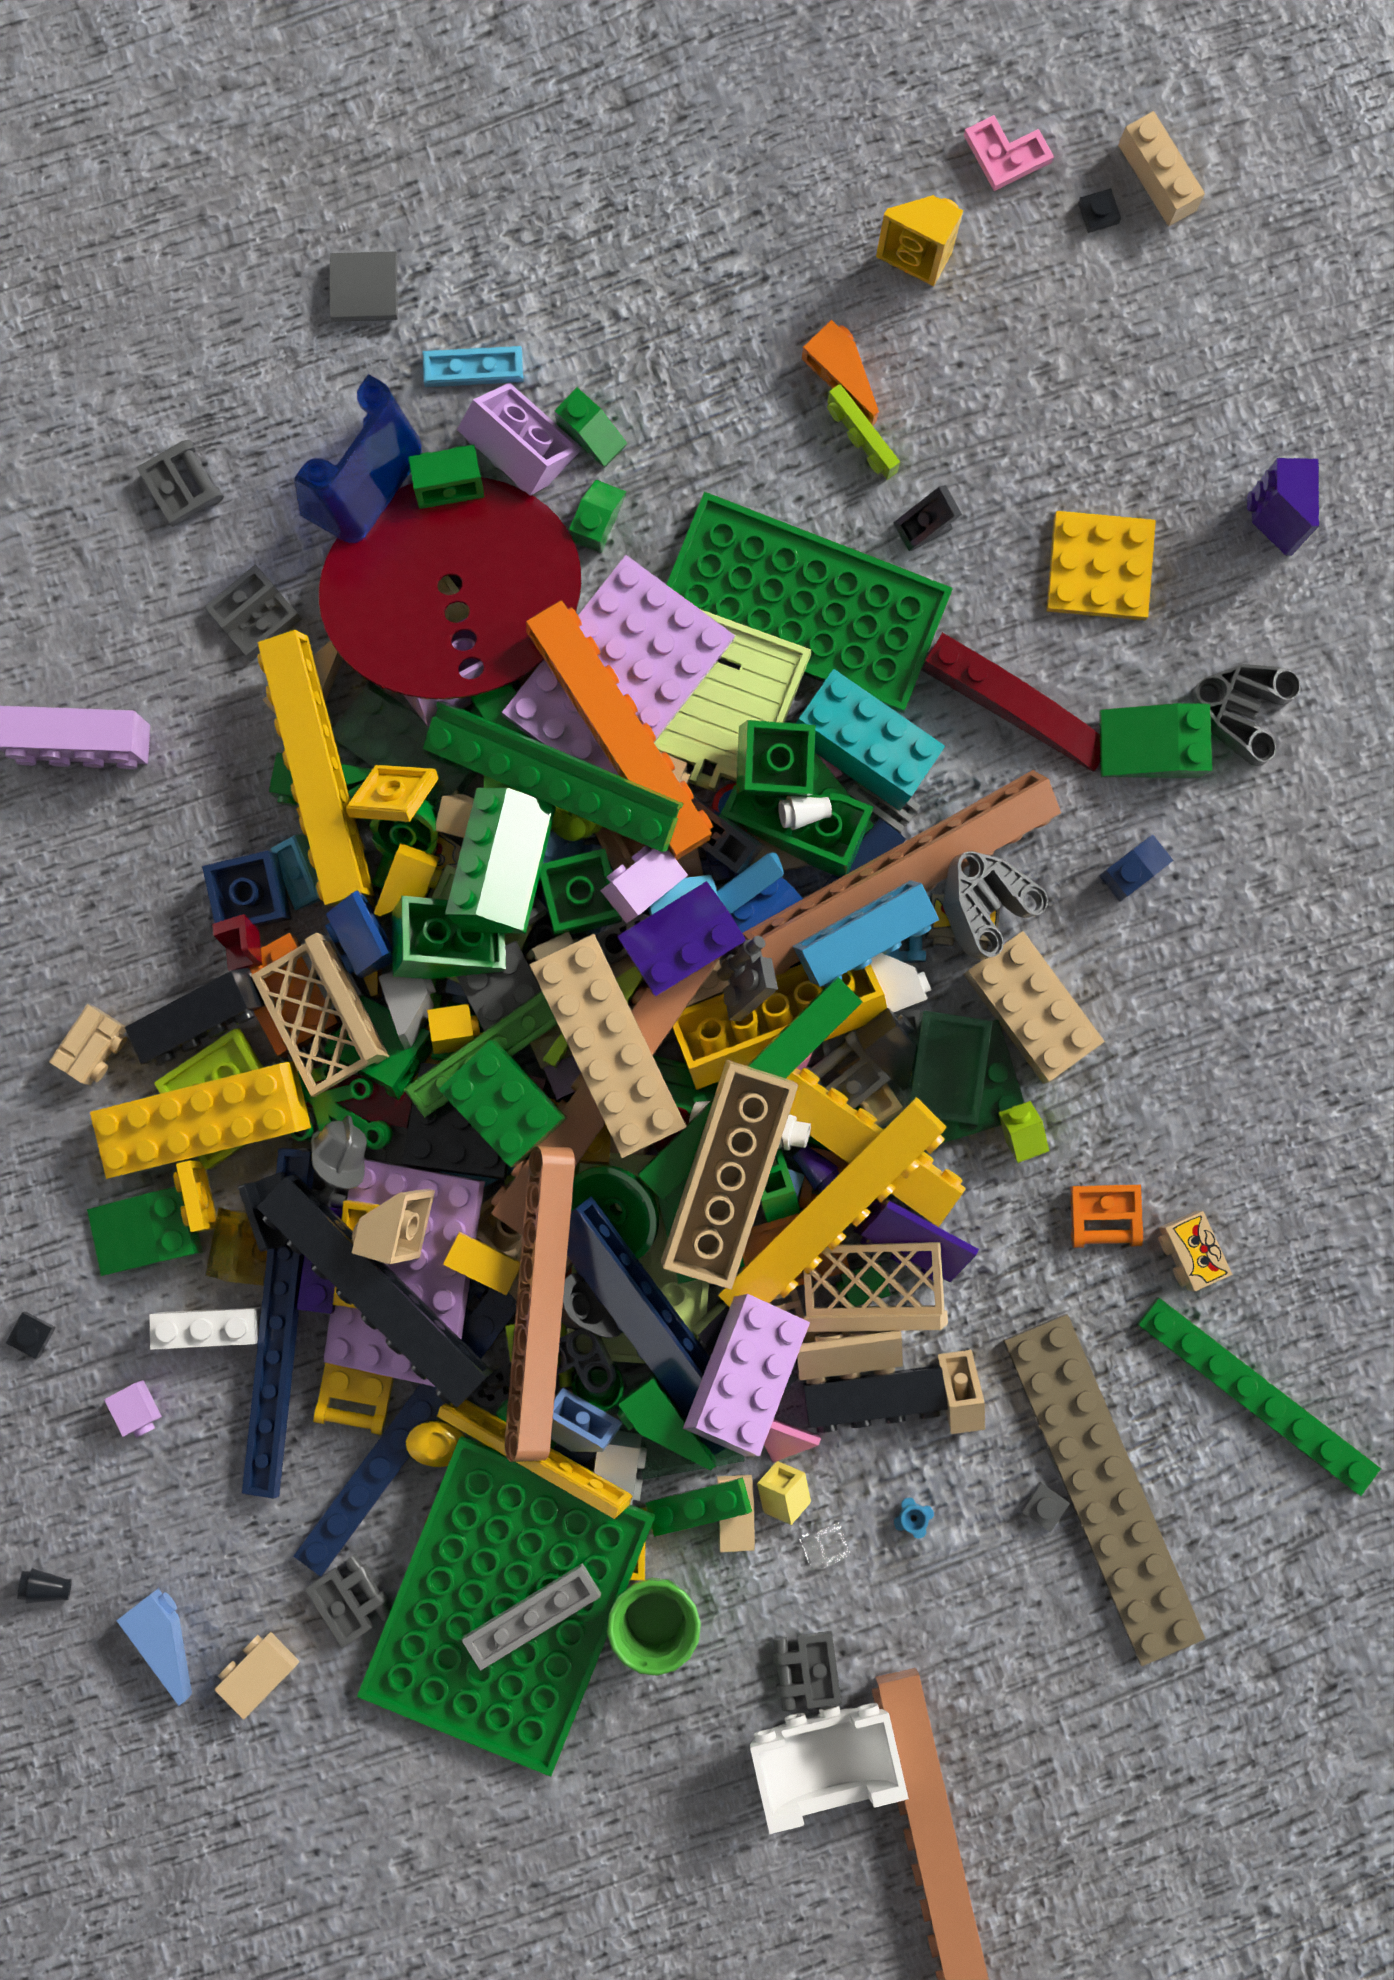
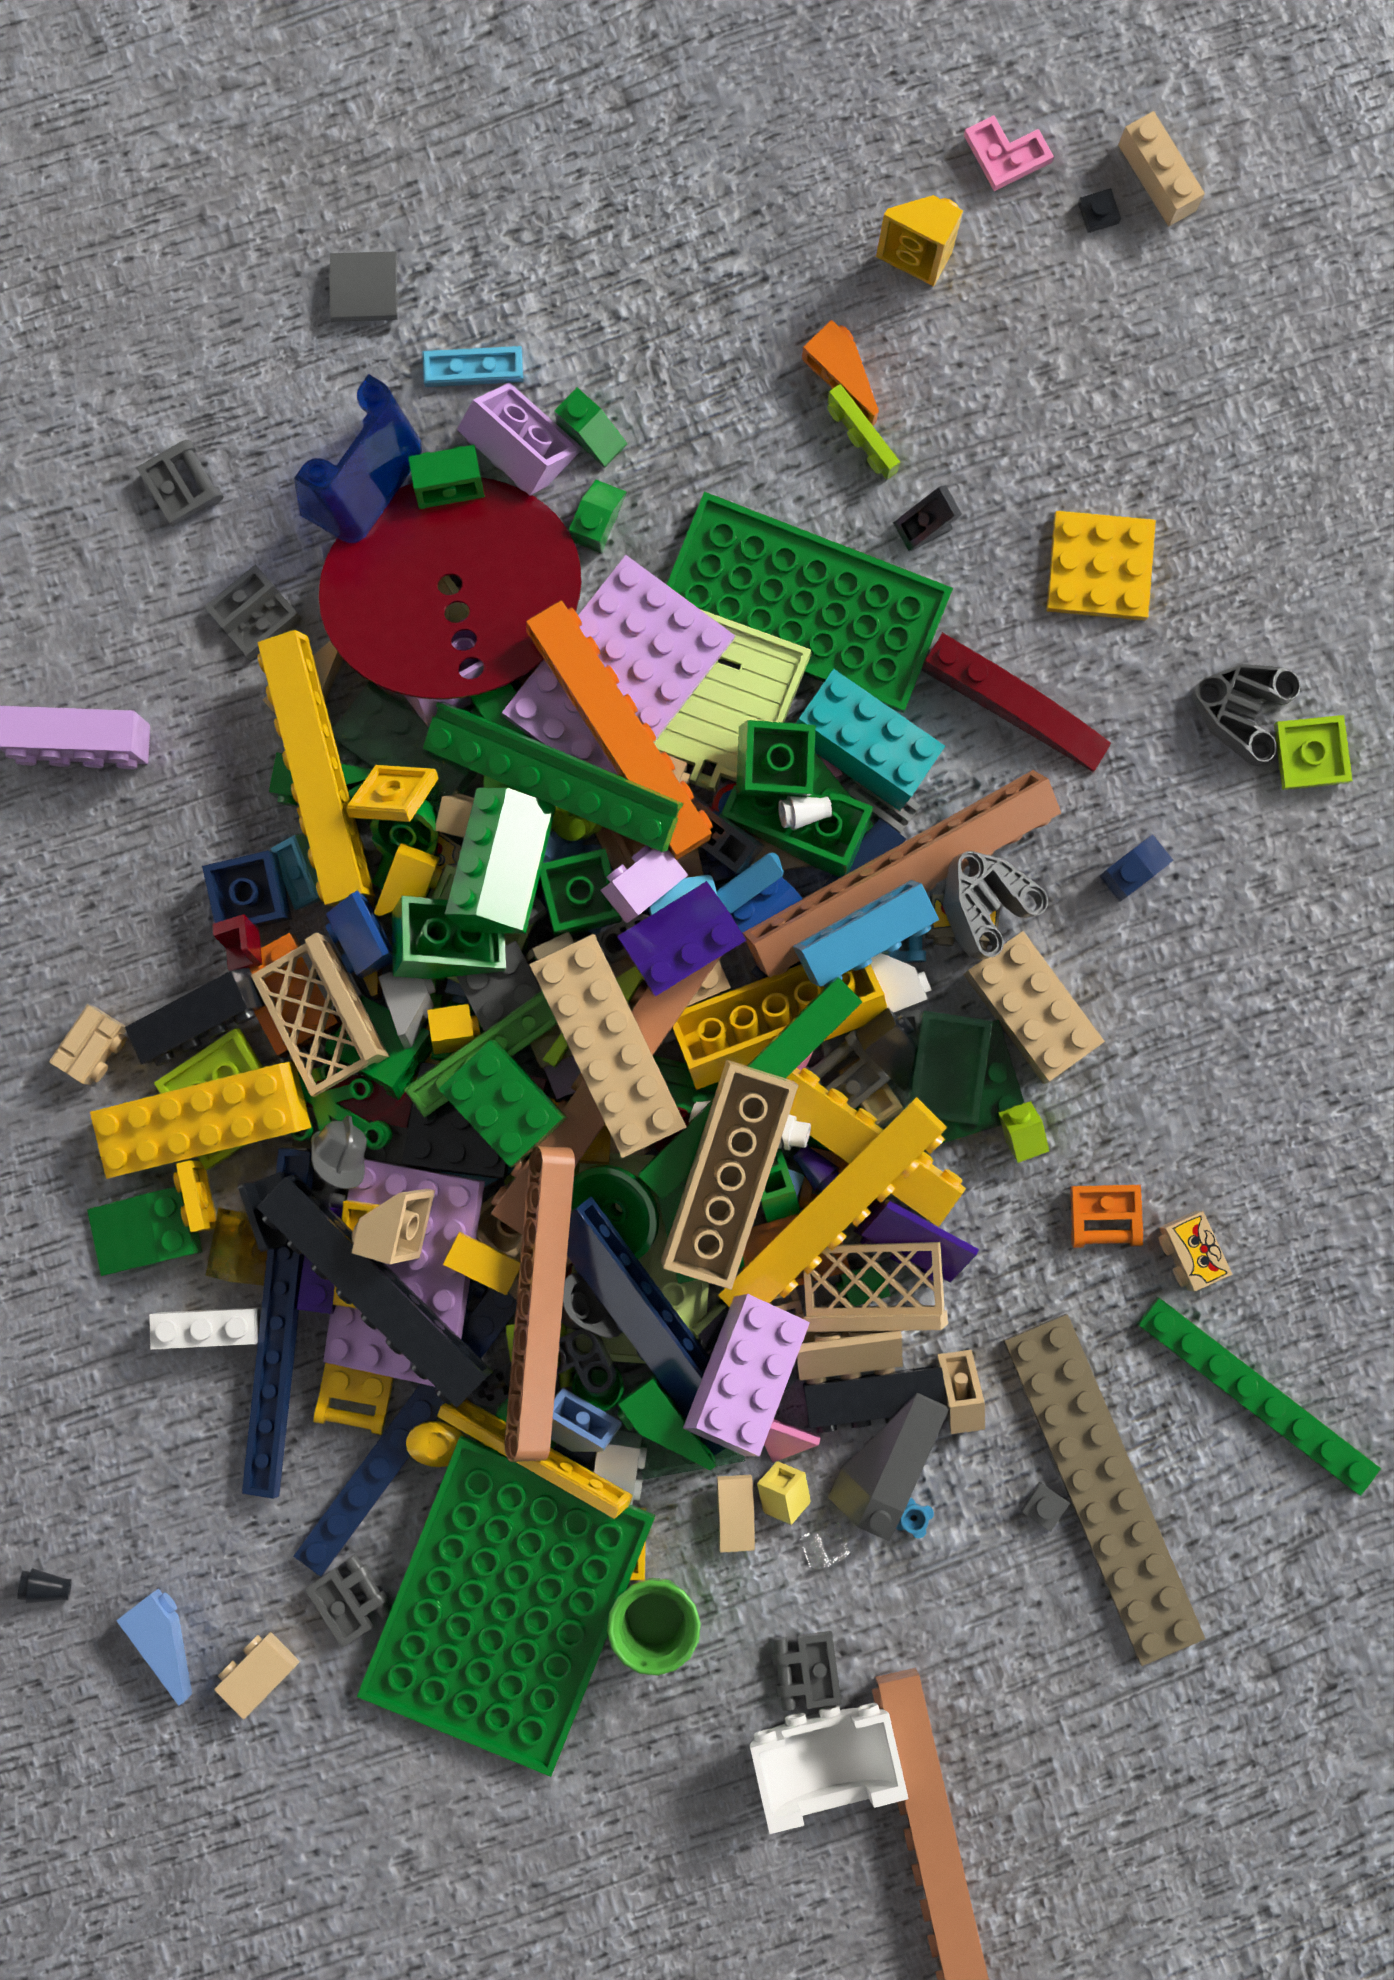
black plate [6,1312,56,1359] -> none
lavender brick [104,1380,162,1438] -> none
light grey plate [462,1563,601,1671] -> none
green plate [645,1477,752,1537] -> none
dark grey plate [717,936,778,1022] -> none
green slope [1099,703,1212,778] -> none
dark purple slope [1247,458,1319,556] -> none
none -> dark grey wedge [828,1393,949,1541]
none -> lime plate [1274,715,1353,790]

